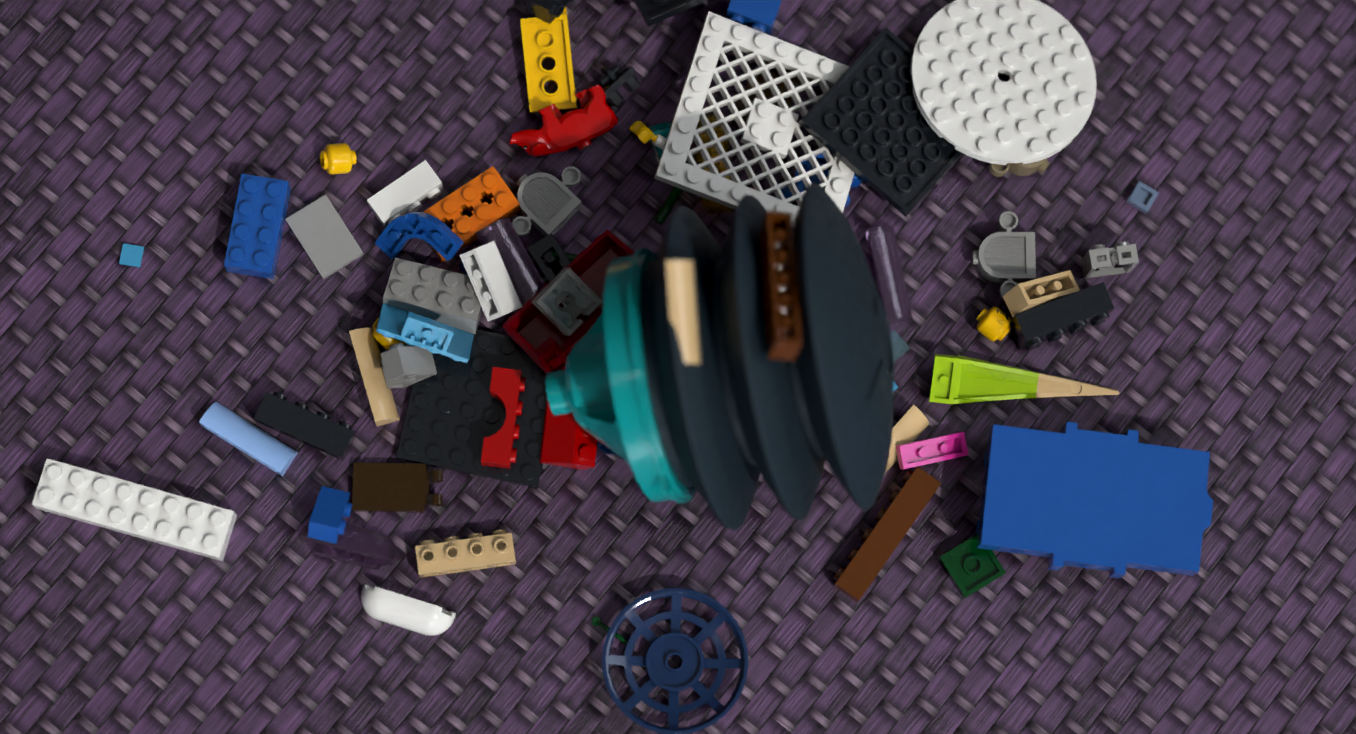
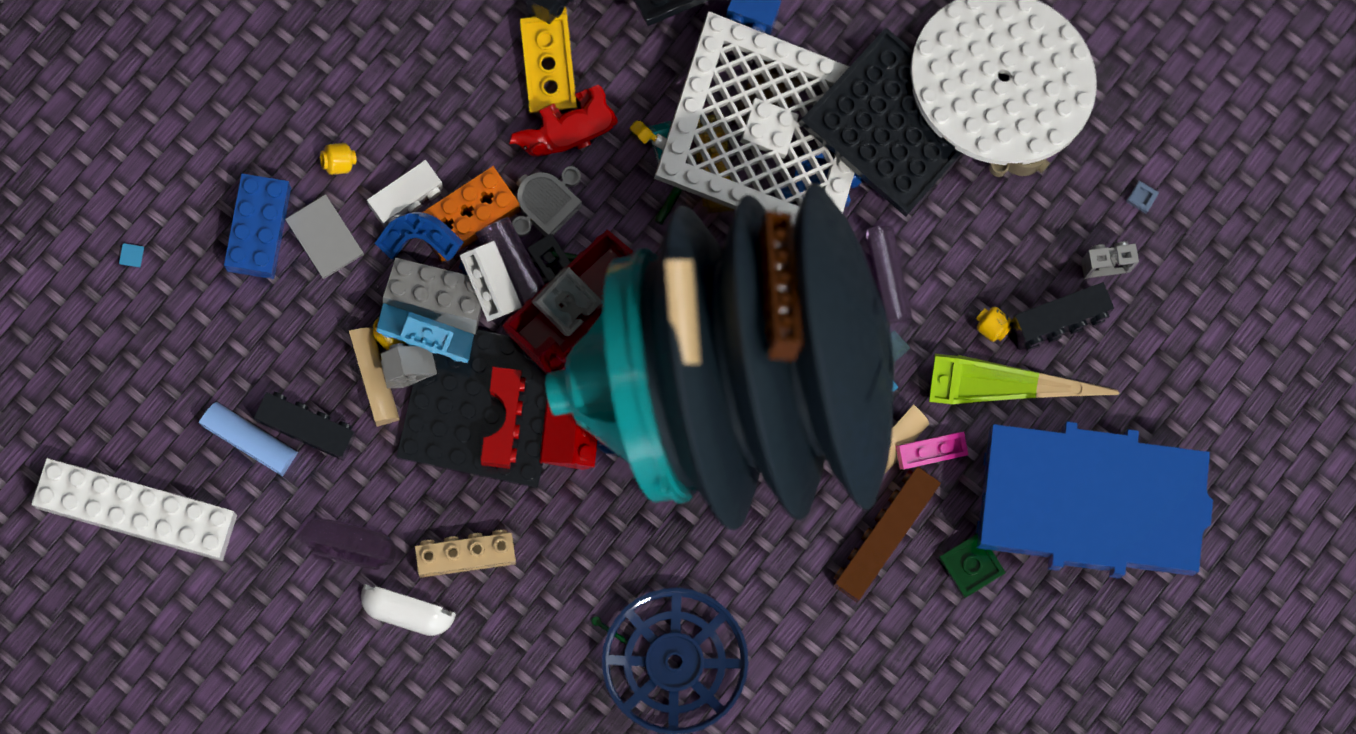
blue brick [308,486,353,544] -> none
dark brown tile [352,462,443,513] -> none
black hips [598,65,640,107] -> none
light grey piece [972,211,1036,299] -> none
tan brick [1003,270,1080,317] -> none

